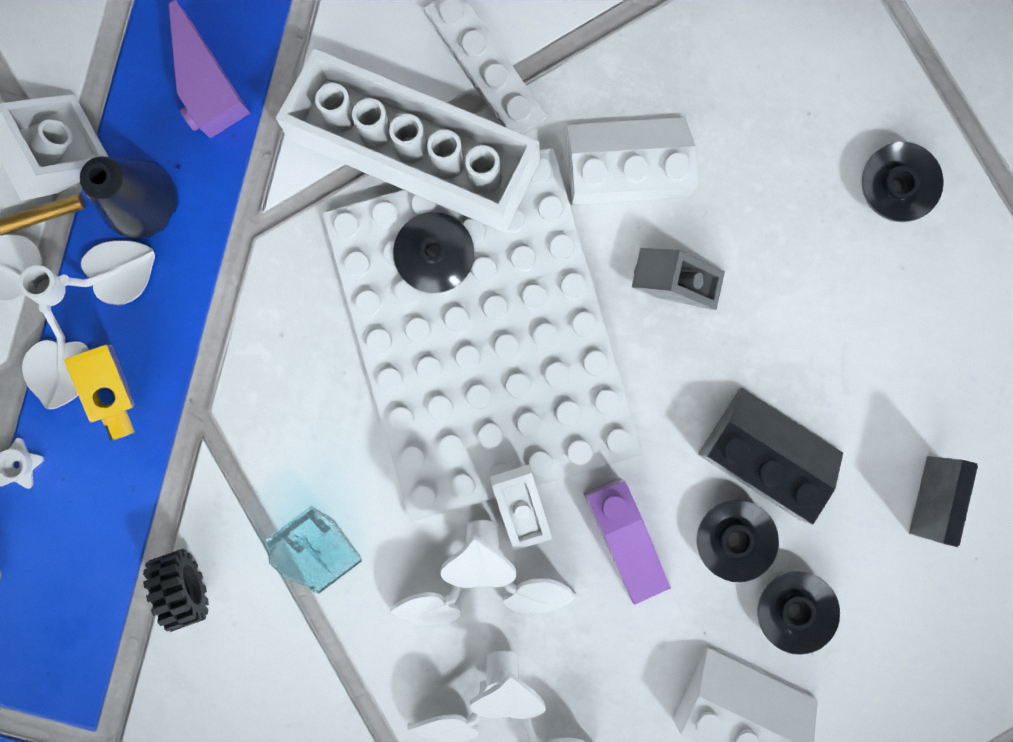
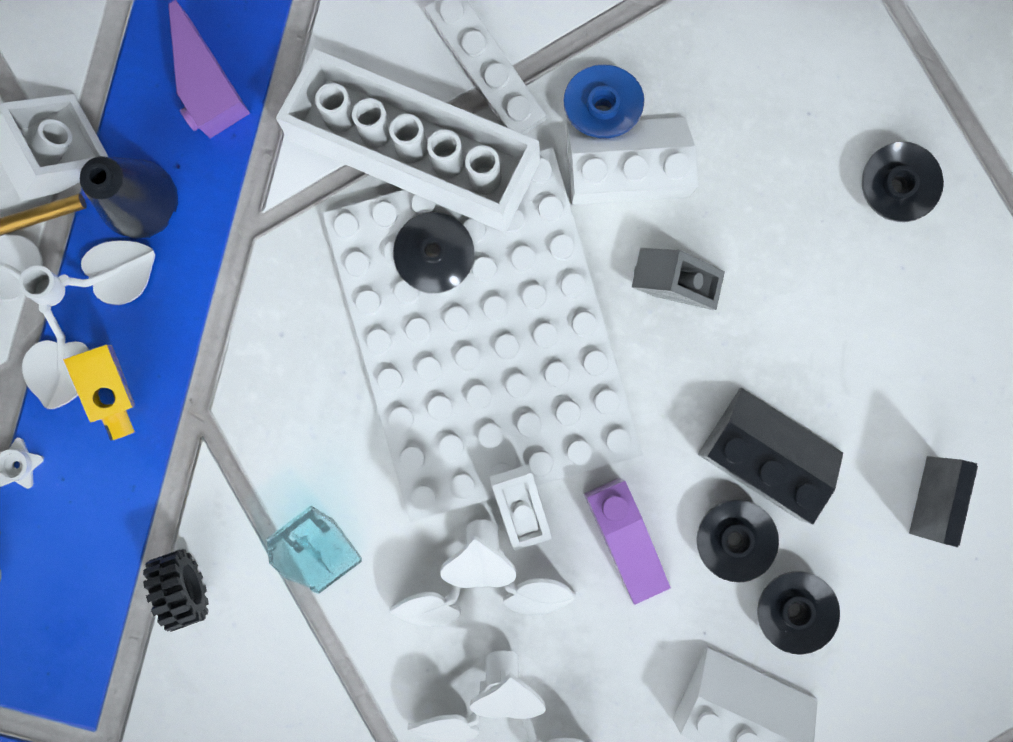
none -> blue dish [564,65,644,139]

